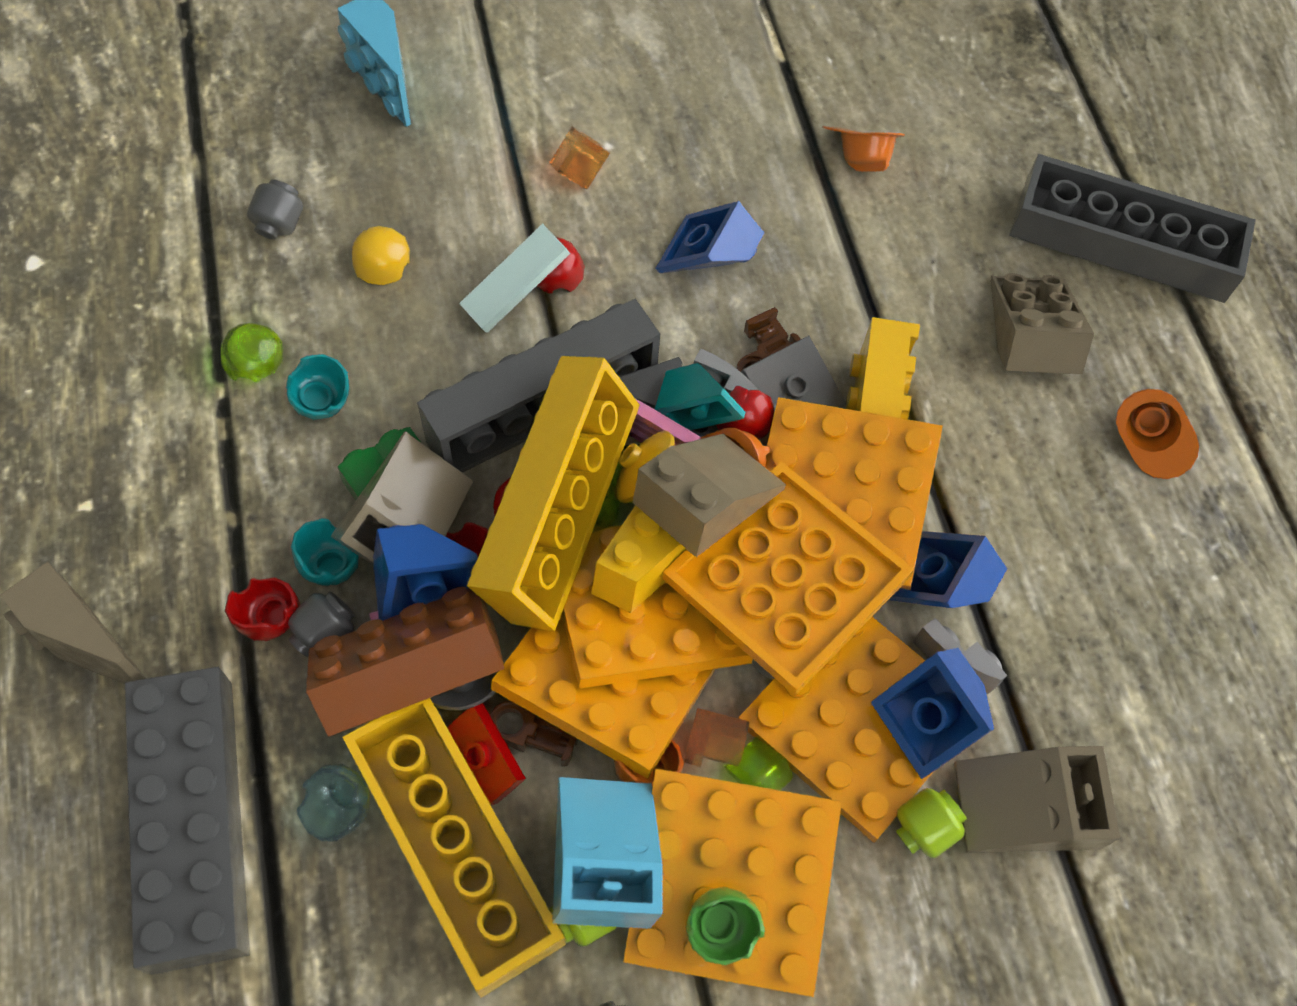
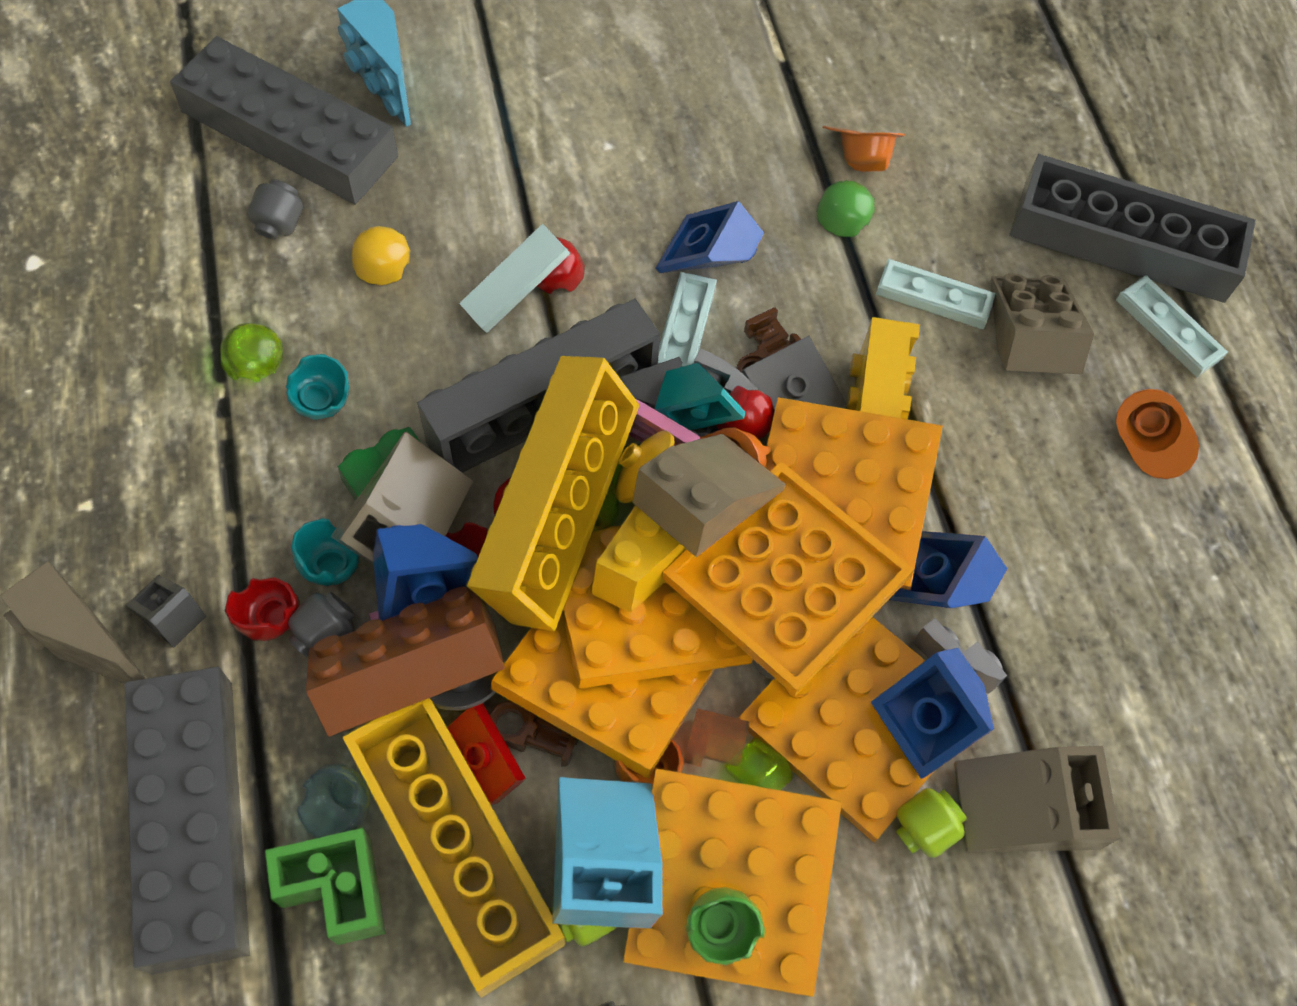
clear orange panel [550,126,610,189] -> none
none -> dark grey slope [126,575,206,648]
none -> dark grey brick [170,36,398,205]
none -> bright green brick [265,828,386,945]
none -> light aqua tile [658,271,717,367]
none -> bright green hair [816,180,875,237]
none -> light aqua tile [875,259,996,329]
none -> light aqua tile [1116,275,1228,377]

